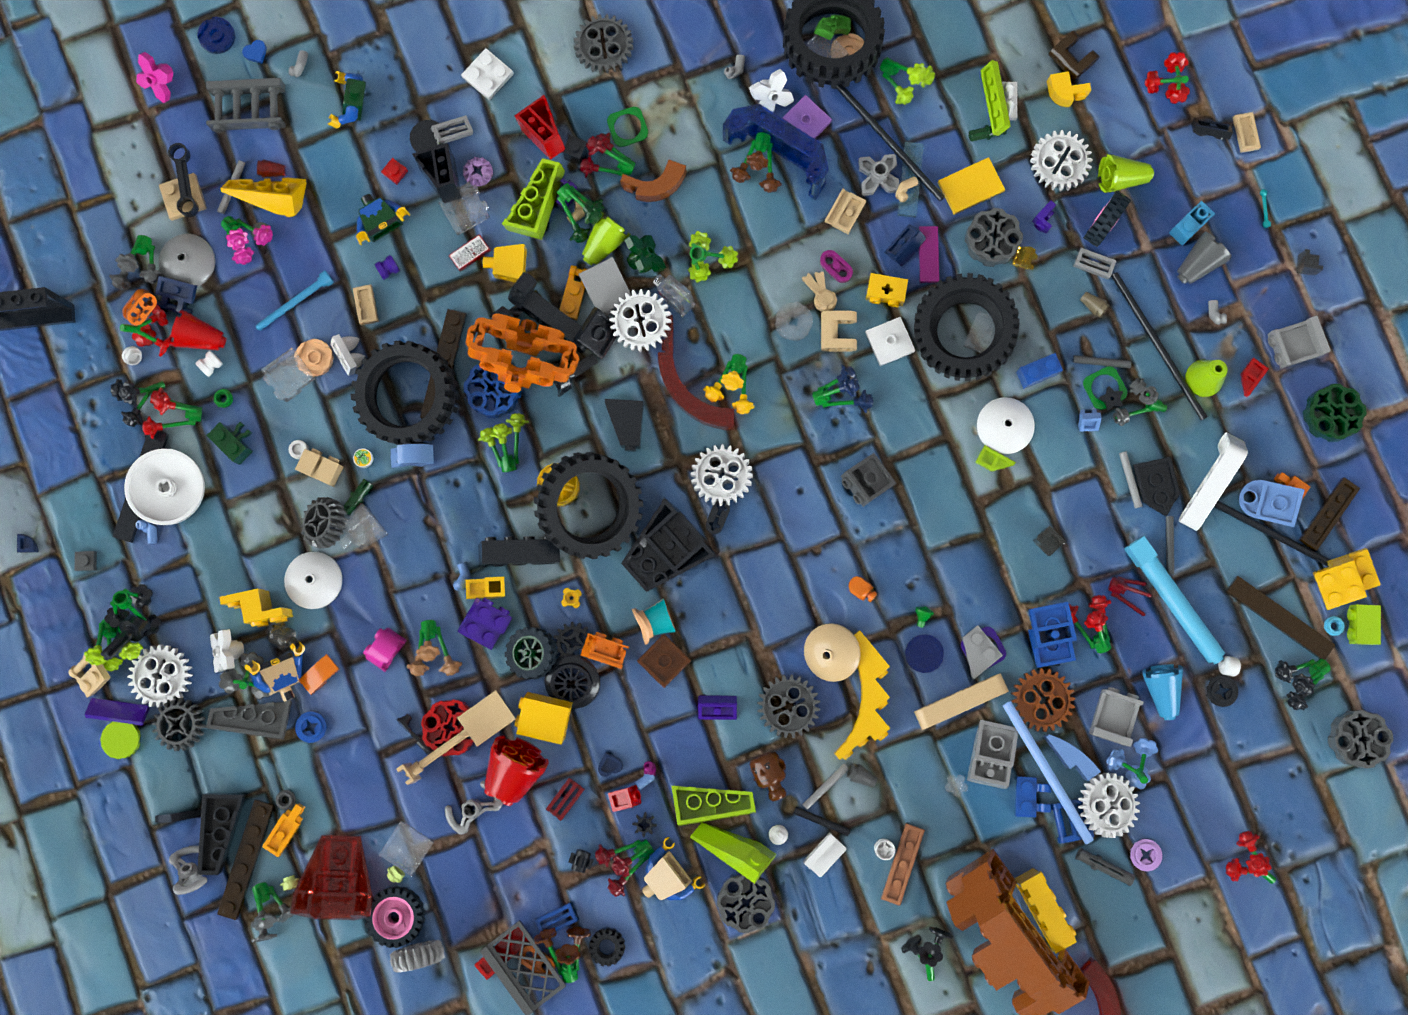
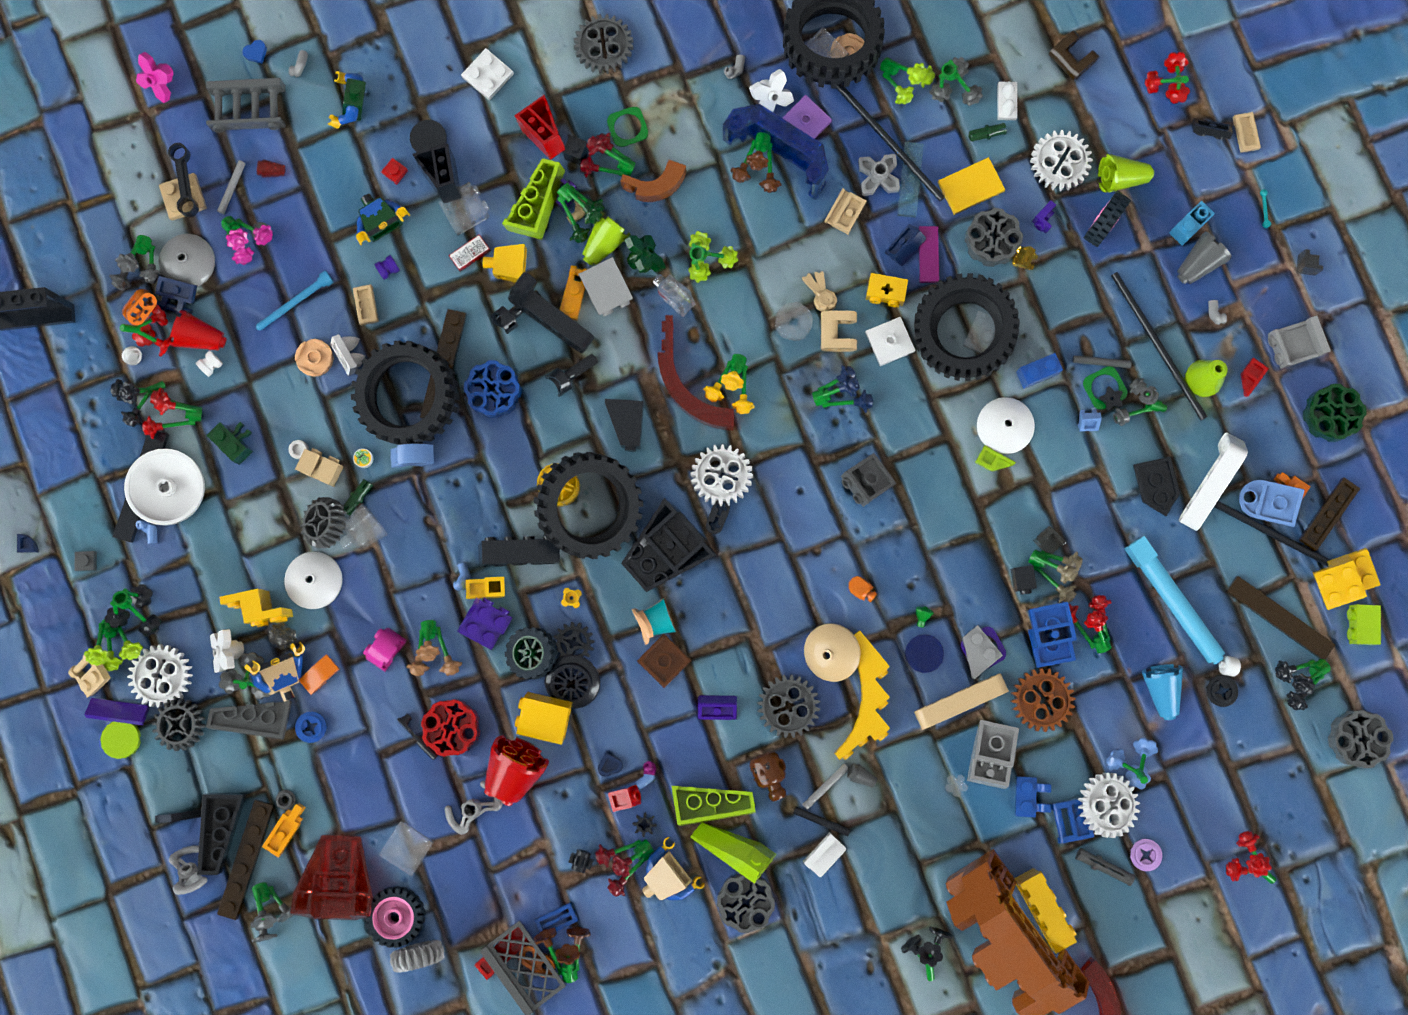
black piece [101,614,151,661] -> none
clear blue tile [197,17,235,54] -> none
green plate [214,389,233,408] -> none
yellow wedge [220,177,306,217] -> none
clear plate [261,348,315,402] -> none
yellowish green plate [280,875,300,891] -> none
yellowish green plate [387,864,405,883] -> none
tan piece [396,690,516,785] -> none
light grey tile [431,115,473,145] -> none
lavender gear [463,157,493,186] -> none
orange piece [466,314,579,393] -> none
plant [478,413,529,472] -> none
dark red tile [546,777,585,821] -> none
black tile [574,307,617,360] -> none
orange hinge [581,632,629,669] -> none
black tyre [589,928,625,967] -> none
white gear [609,289,672,352] -> none
white plate [769,825,788,845] -> none
bright green tile [814,15,851,40] -> none
magenta plate [820,250,853,283] -> none
white wheel [874,838,895,860] -> none
nougat tile [881,823,925,906] -> none
tan arm [895,177,918,202] -> none
lime plate [980,60,1011,136] -> none
light blue piece [1002,701,1094,844] -> none
medium blue slope [1043,734,1101,781] -> none
yellow brick [1047,72,1091,107] -> none
light grey tile [1073,248,1116,280] -> none
dark tan cone [1080,292,1110,318] -> none
light grey panel [1089,687,1144,747] -> none
dark red plant [1108,576,1152,616] -> none
light grey bar [1119,451,1143,509] -> none
dark grey bar [1166,516,1174,574] -> none
medium azure plate [1324,616,1345,636] -> none
none -> dark grey plant [929,57,983,106]
none -> black brick [1010,565,1037,595]
none -> plant [1028,549,1083,603]

